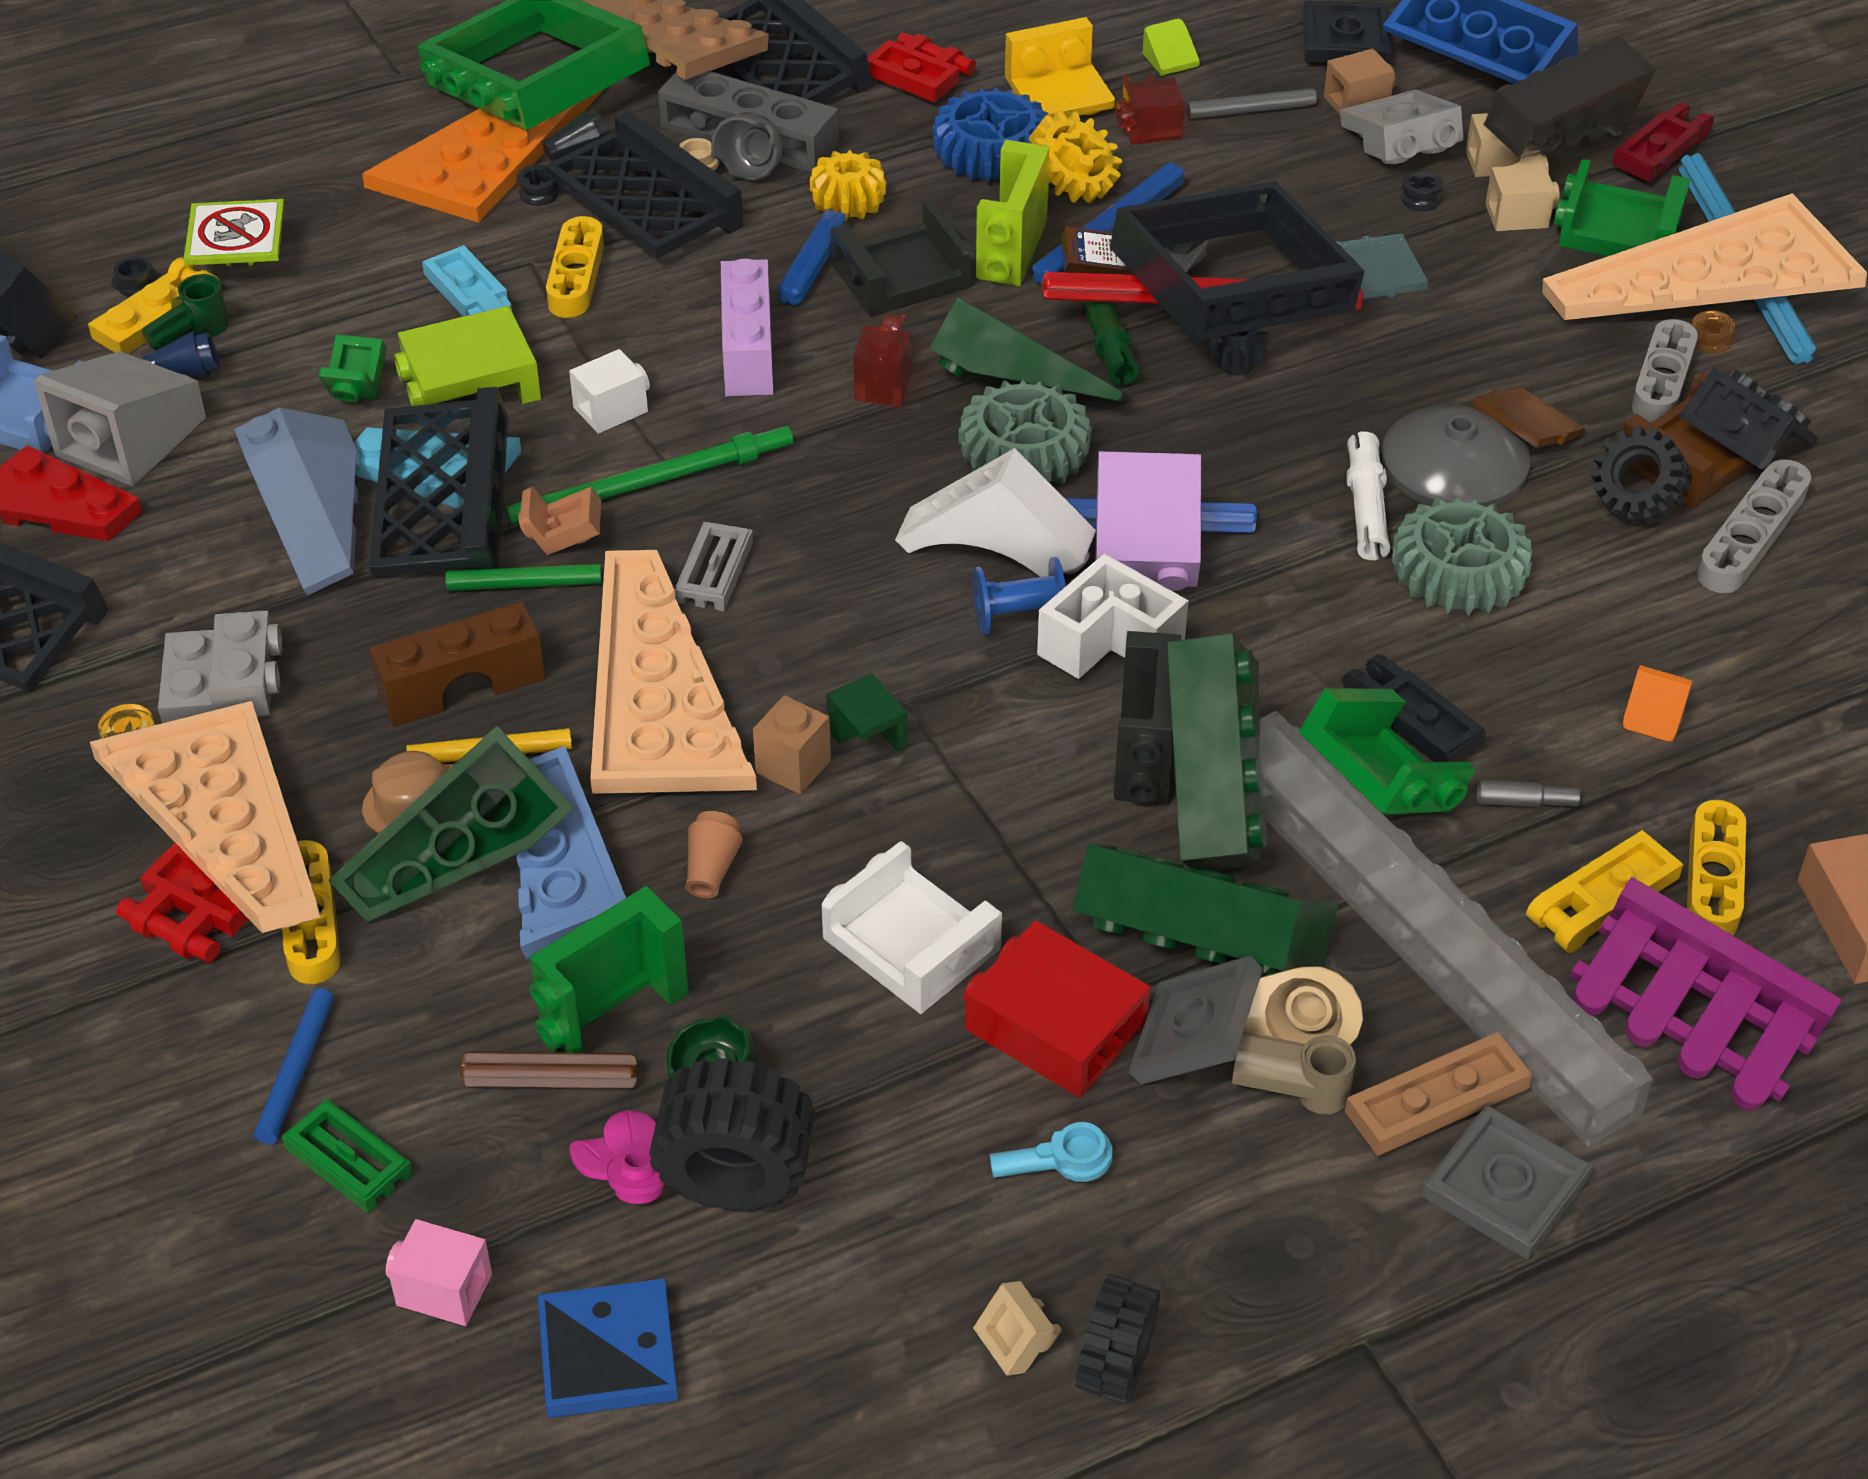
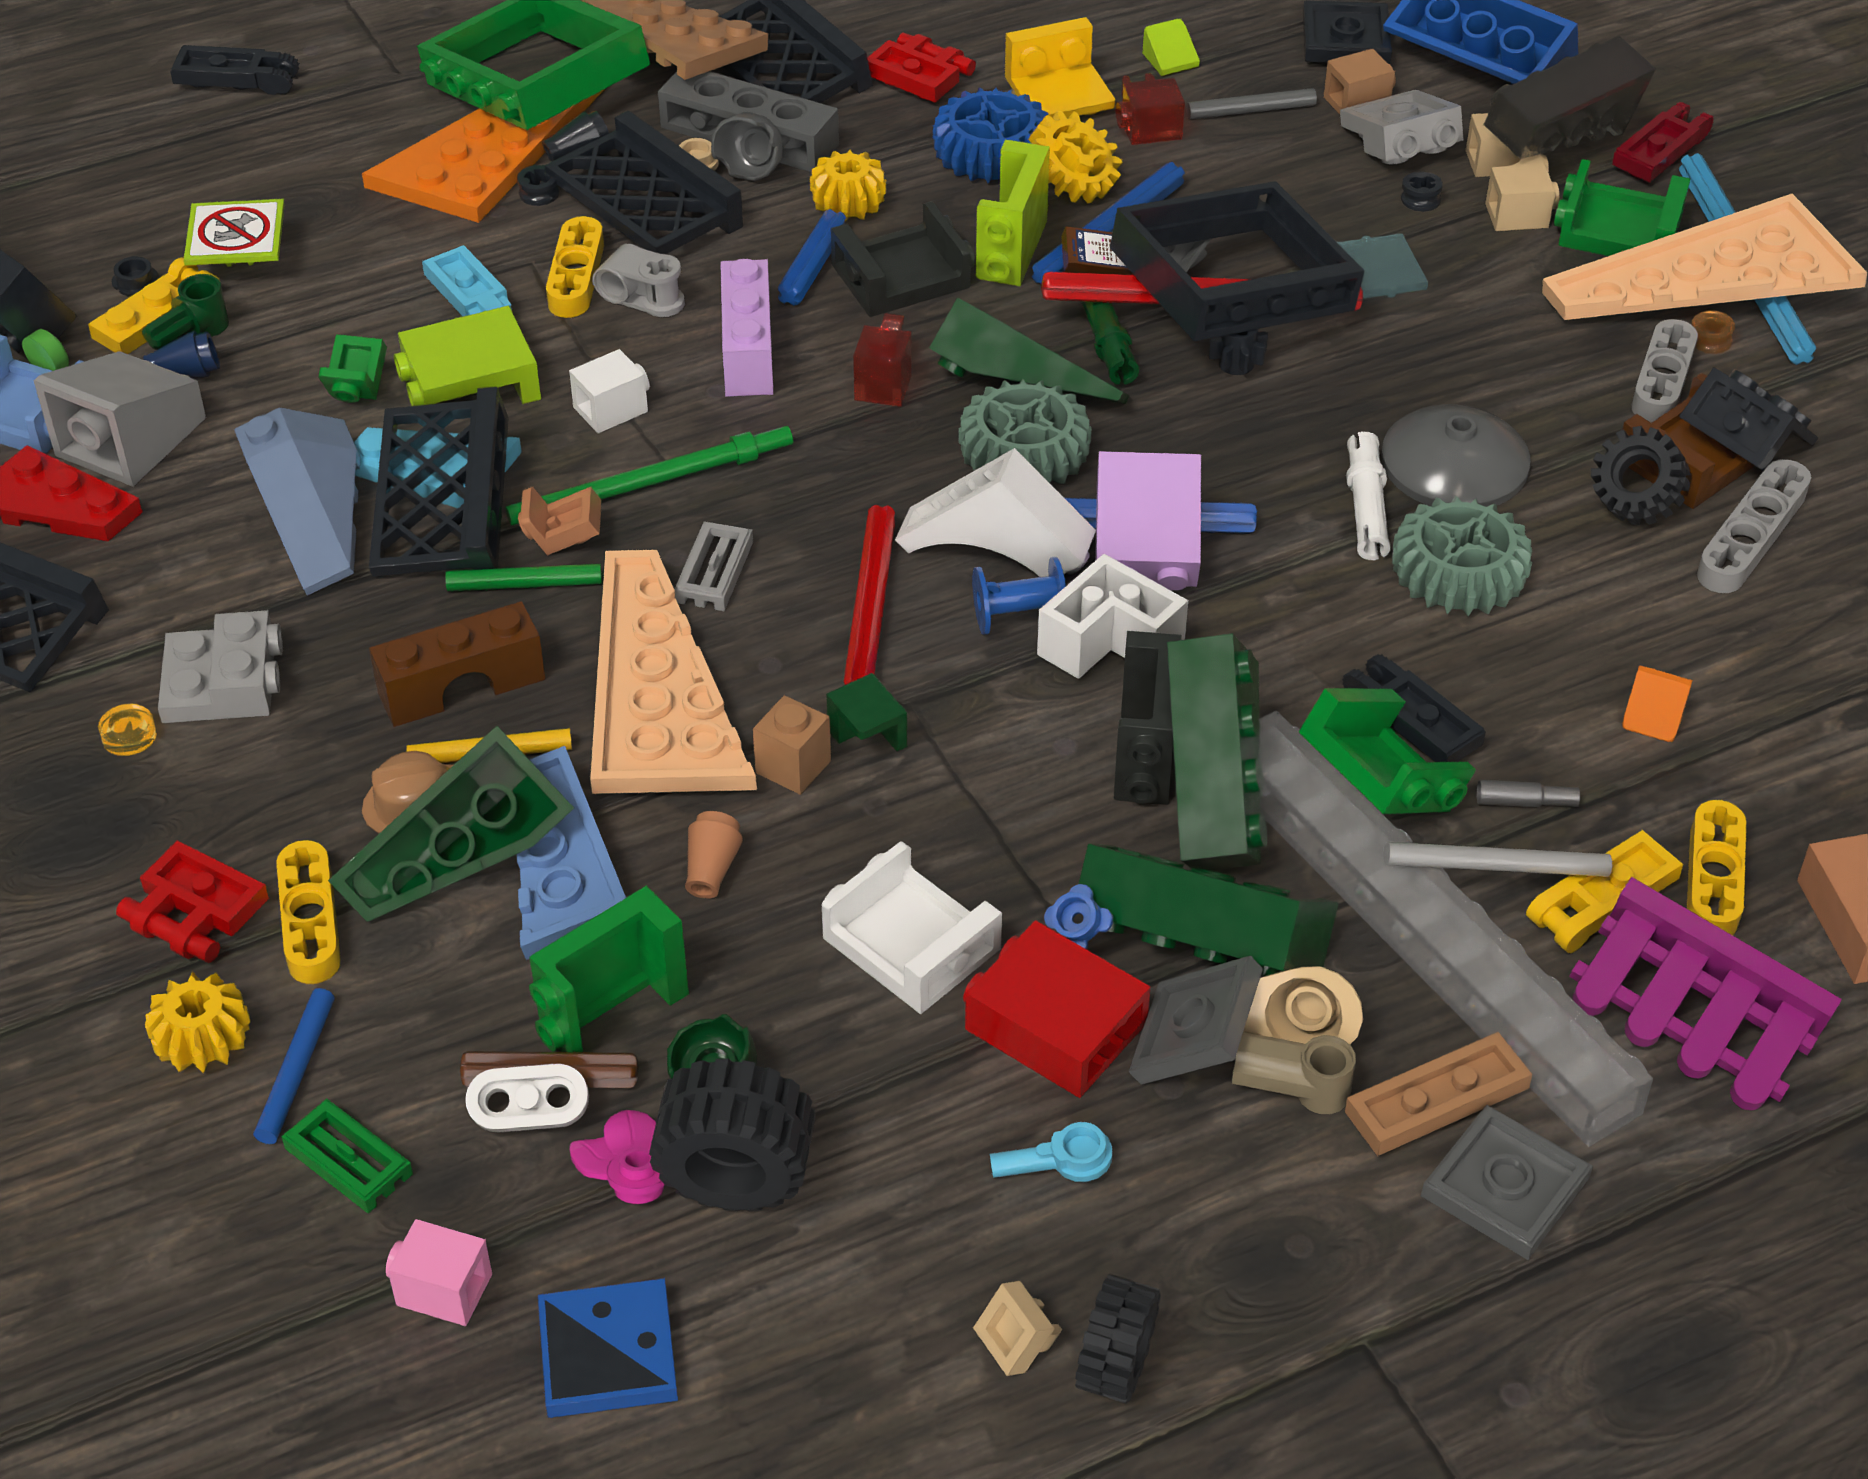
light nougat wing [90,701,320,933] -> none
reddish brown piece [1472,387,1585,448] -> none
none -> bright green tile [22,329,69,371]
none -> yellow gear [145,971,250,1074]
none -> black hinge [170,45,300,95]
none -> white plate [466,1064,589,1132]
none -> light grey piece [593,244,685,317]
none -> red axle [844,504,895,685]
none -> blue plate [1044,884,1113,949]
none -> light grey bar [1384,842,1612,877]

